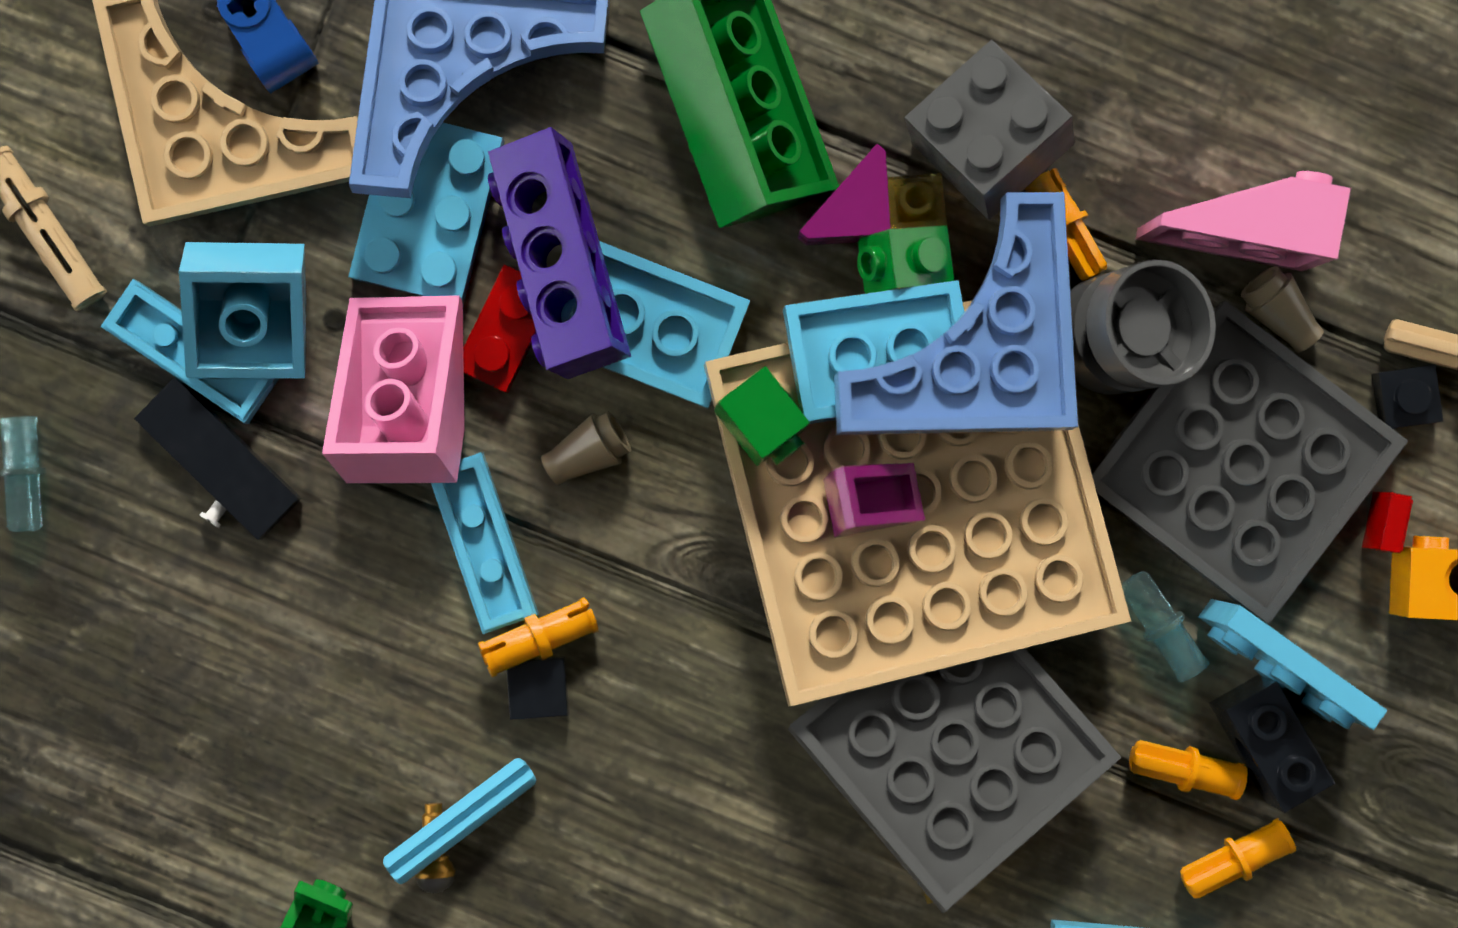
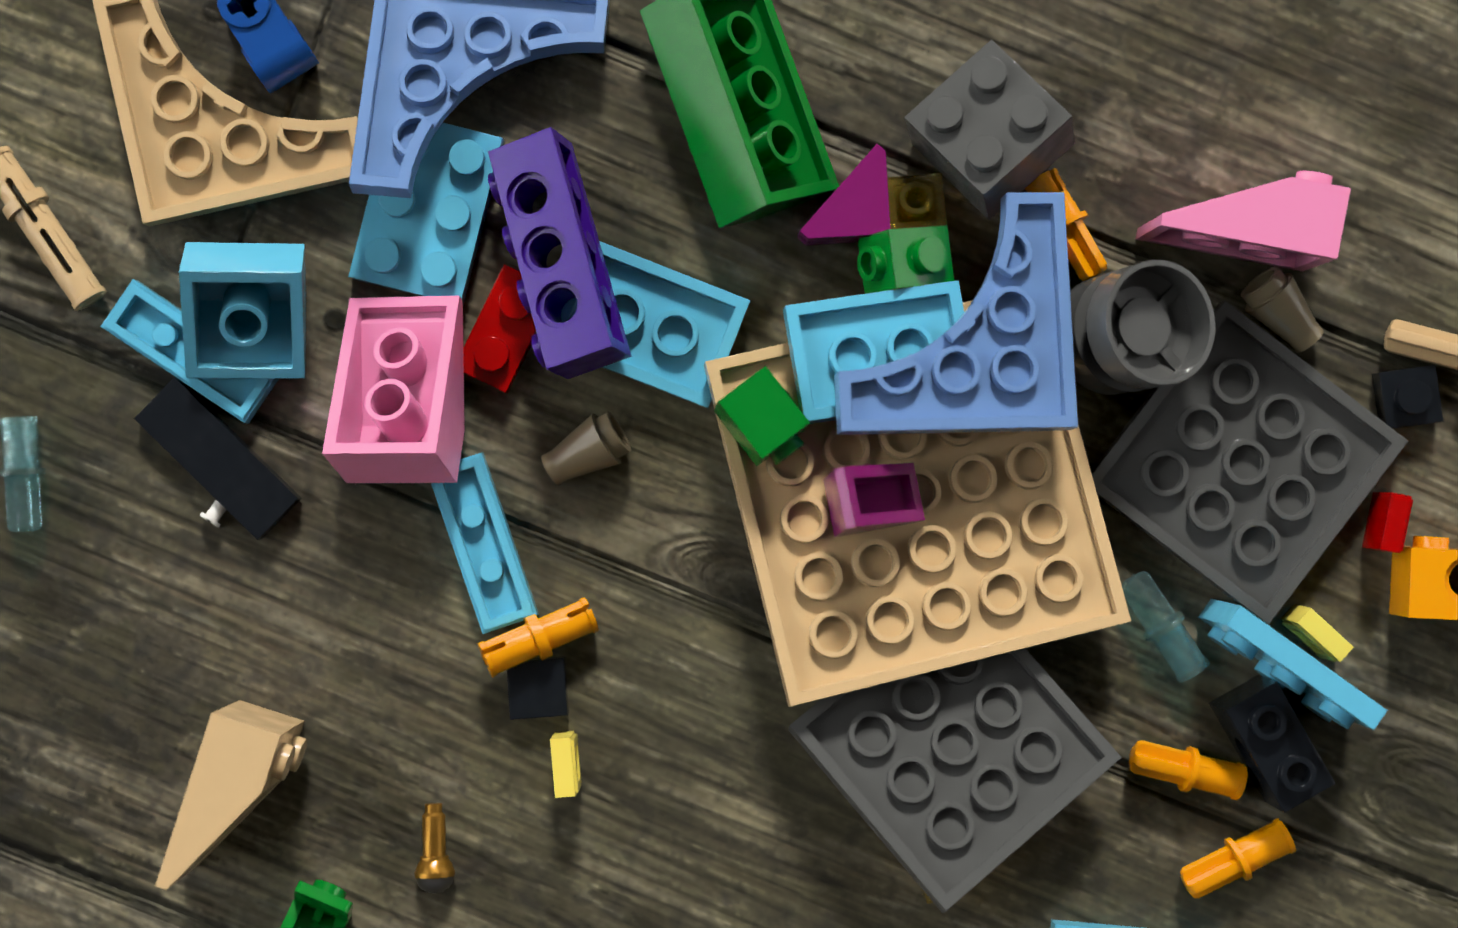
medium azure axle [383,758,537,884] -> none
none -> tan slope [155,700,307,890]
none -> light yellow tile [550,731,582,798]
none -> light yellow tile [1281,604,1354,662]

